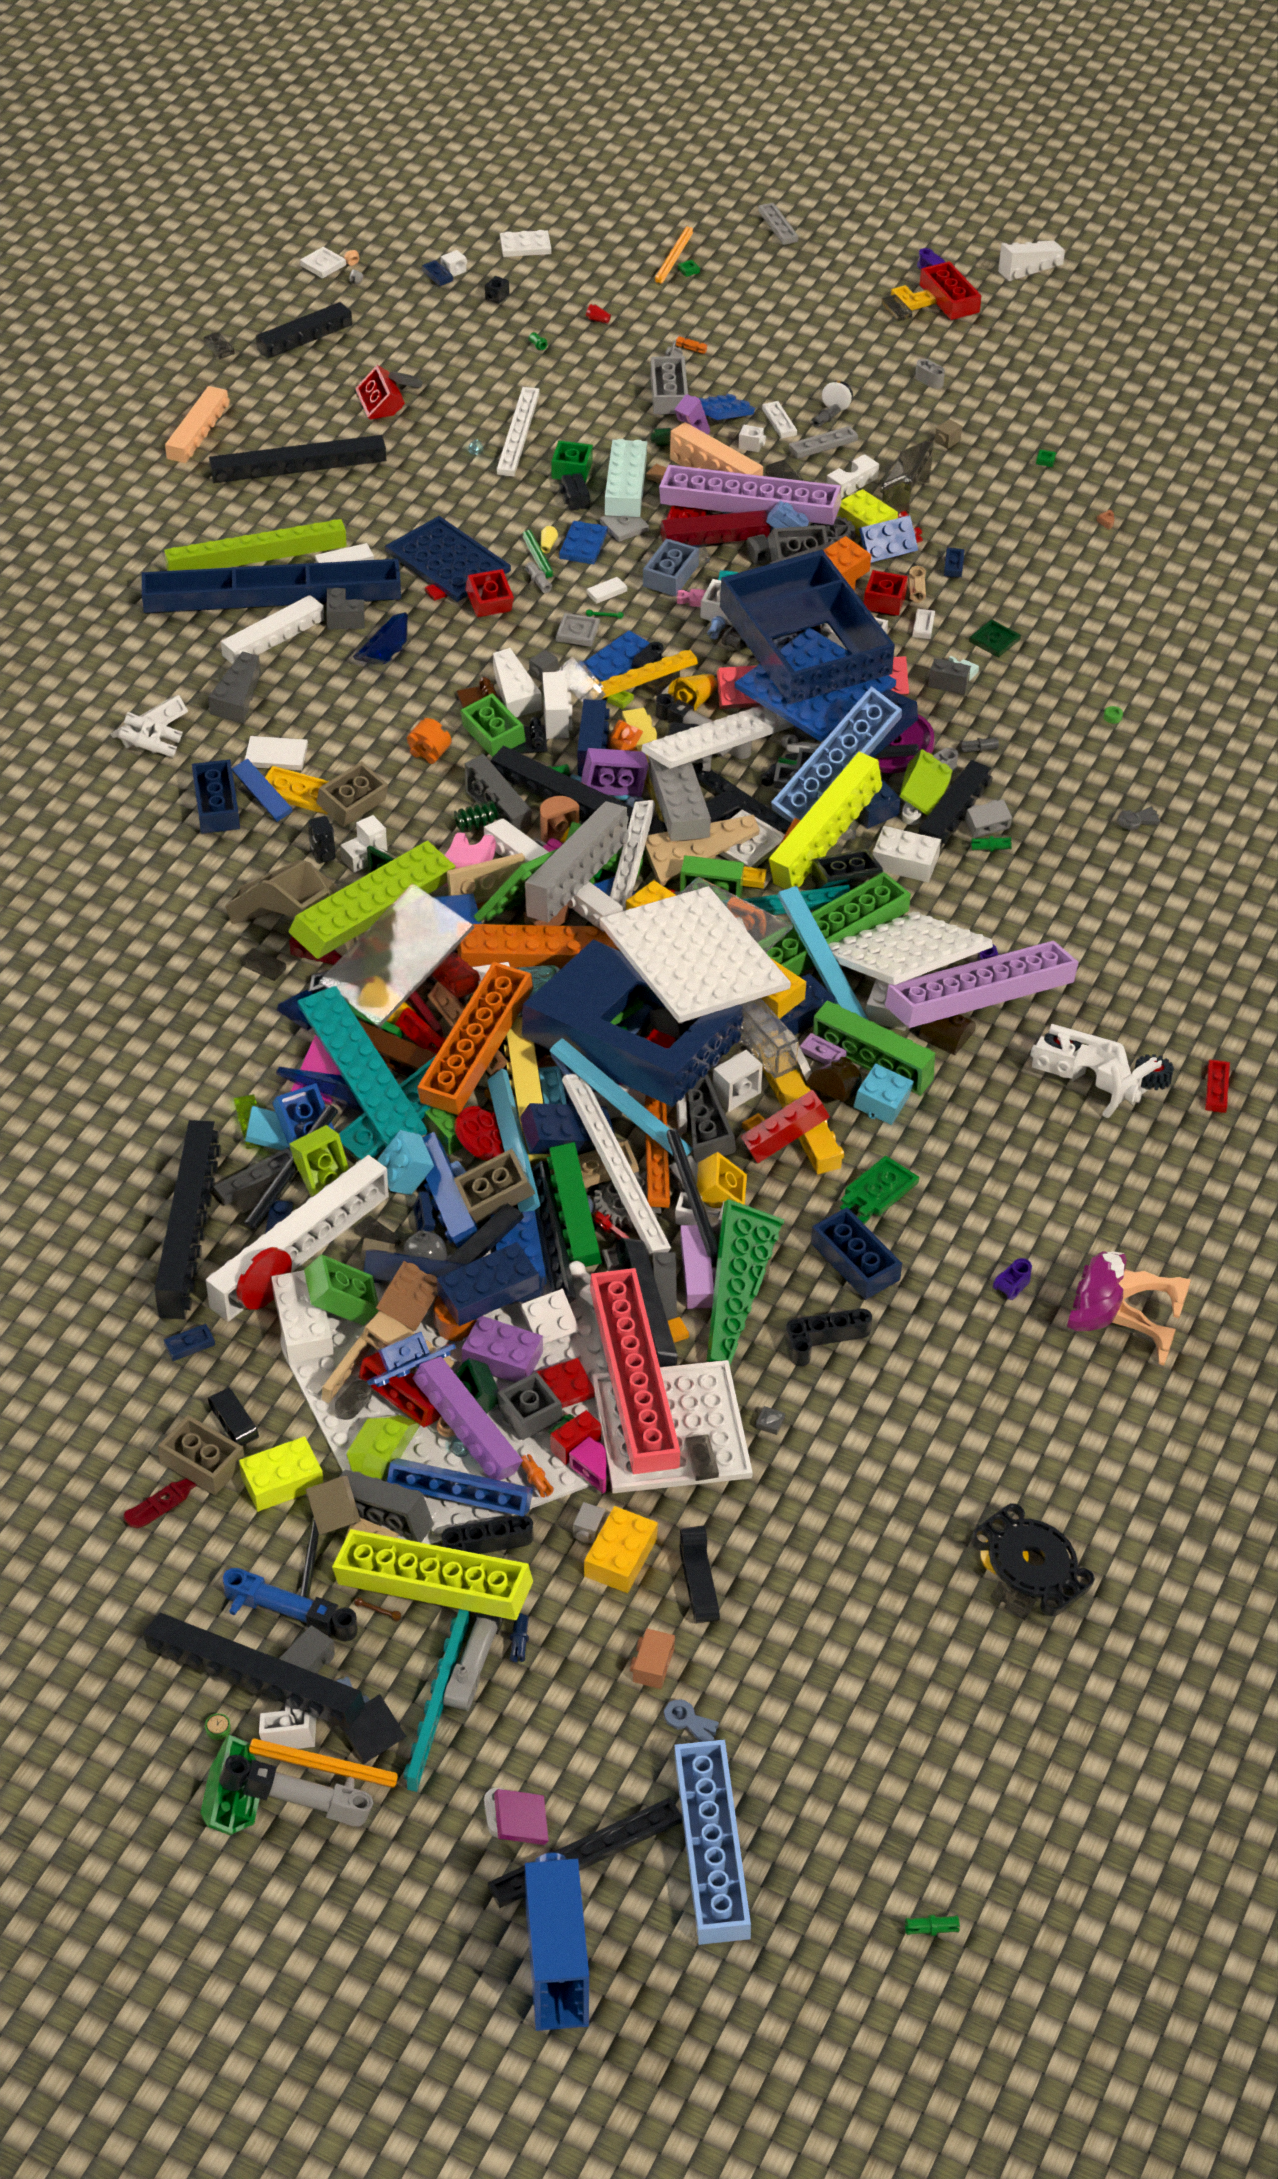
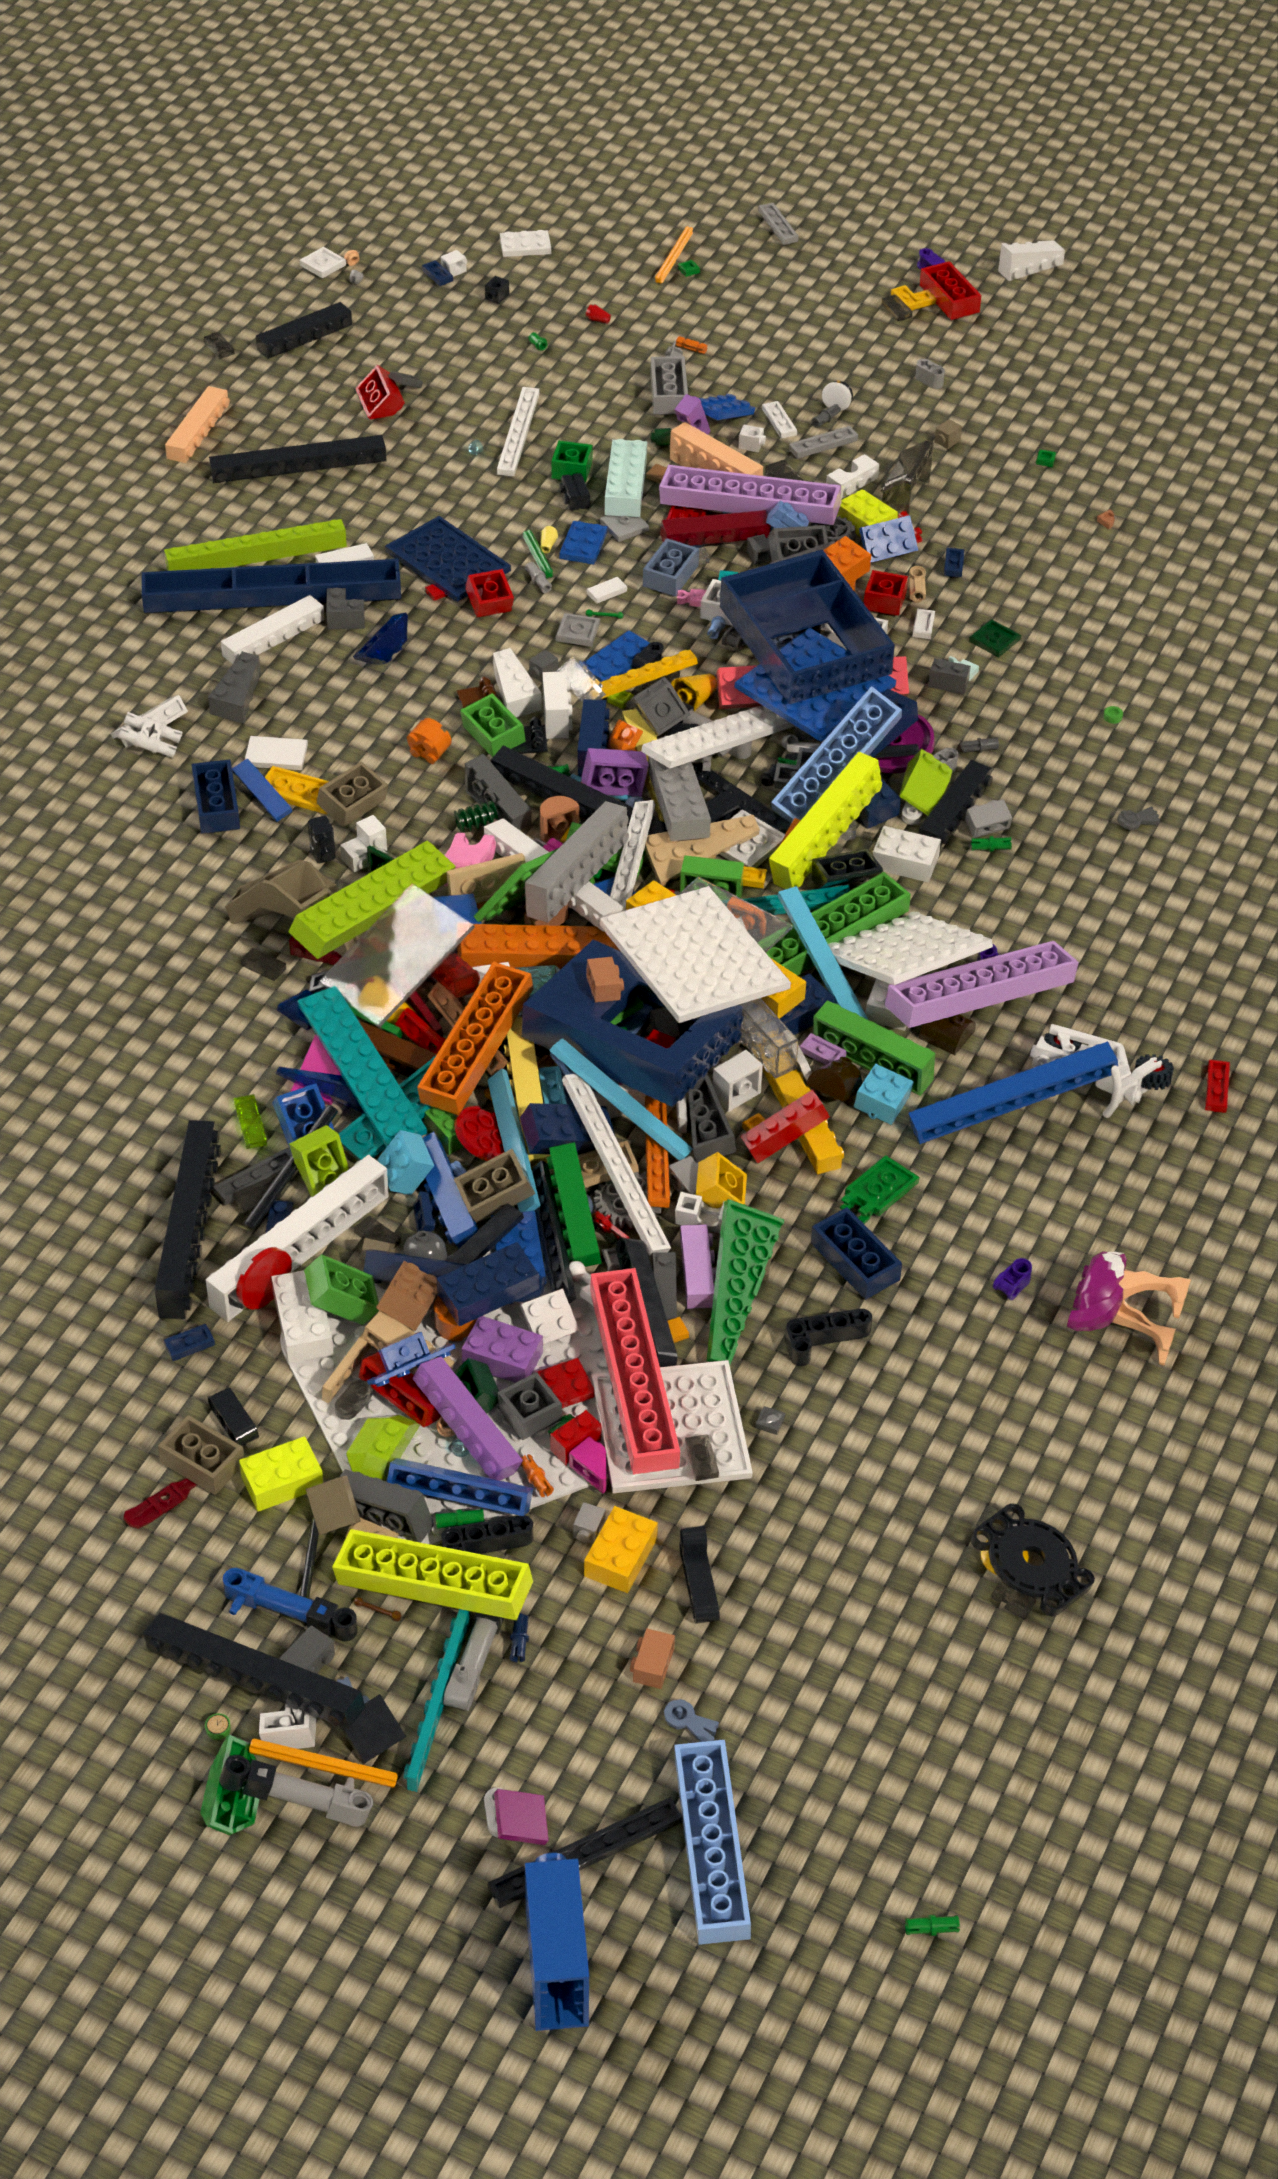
medium azure tile [245,1106,289,1150] -> none
black axle [666,1128,719,1258] -> none
none -> green pin [436,1509,485,1529]
none -> nougat brick [586,957,624,1003]
none -> dark grey bracket [625,677,691,736]
none -> blue brick [908,1041,1118,1144]

